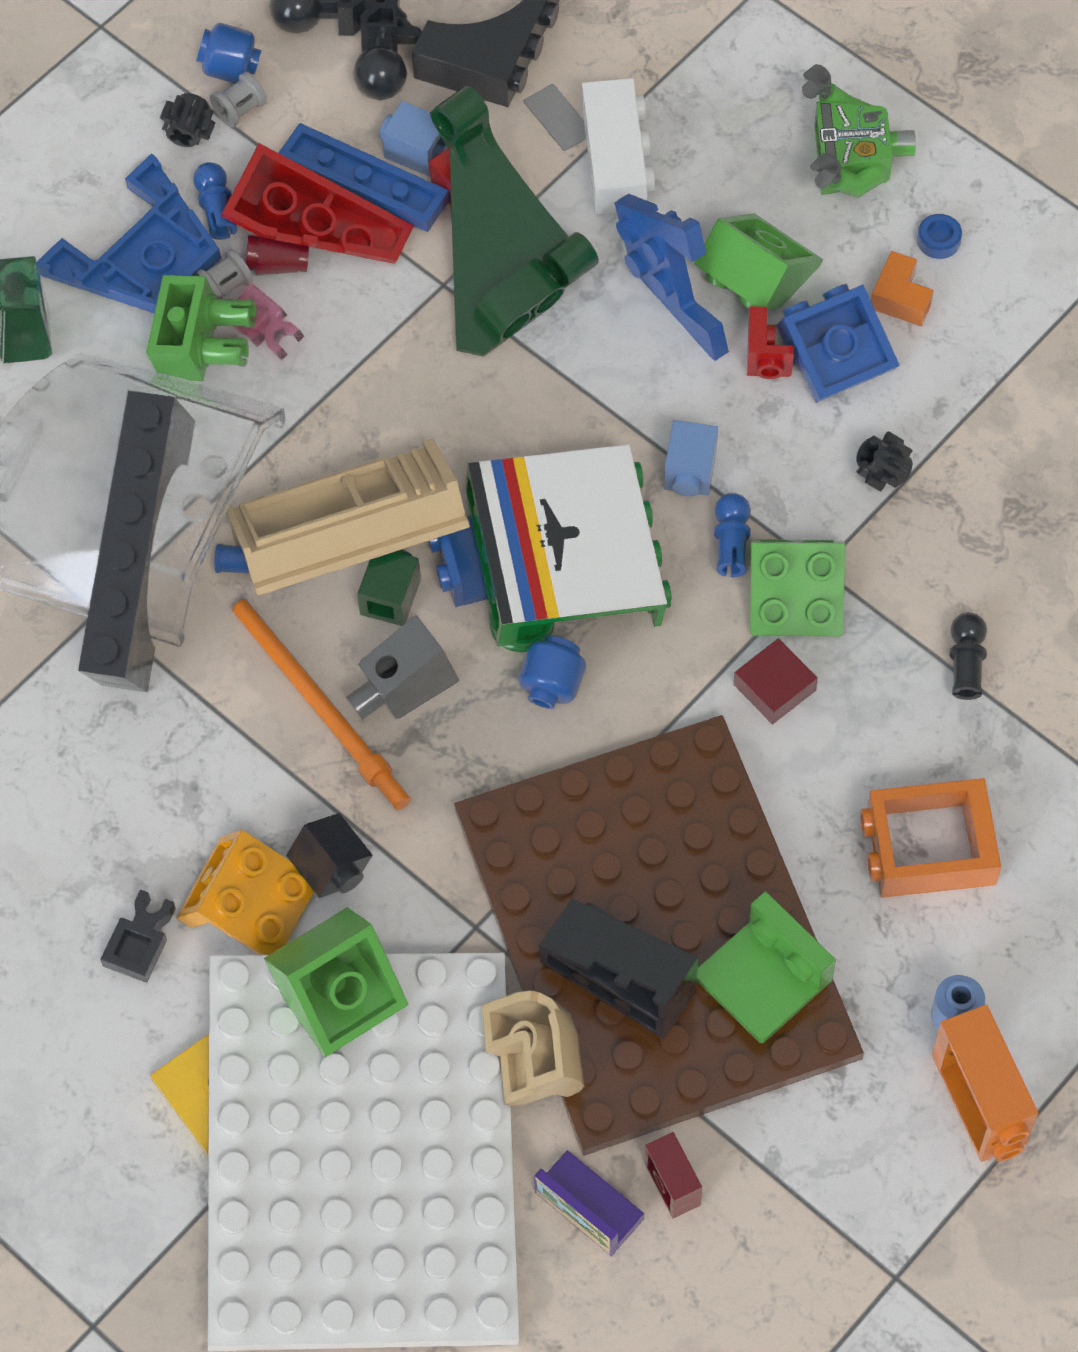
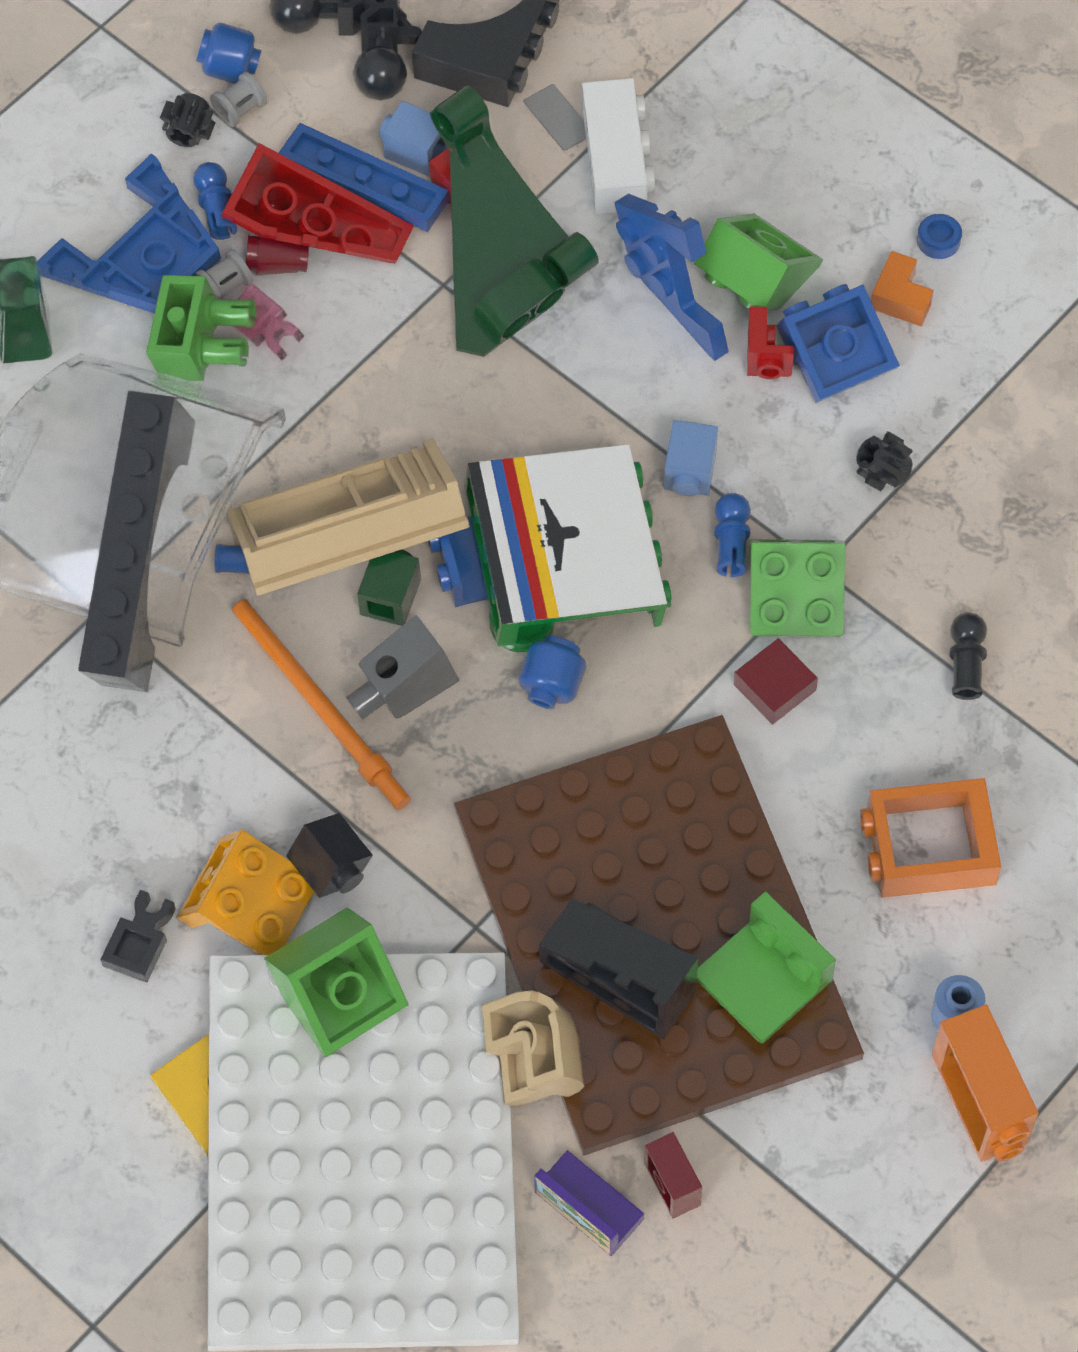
torso [802,64,916,198] -> none

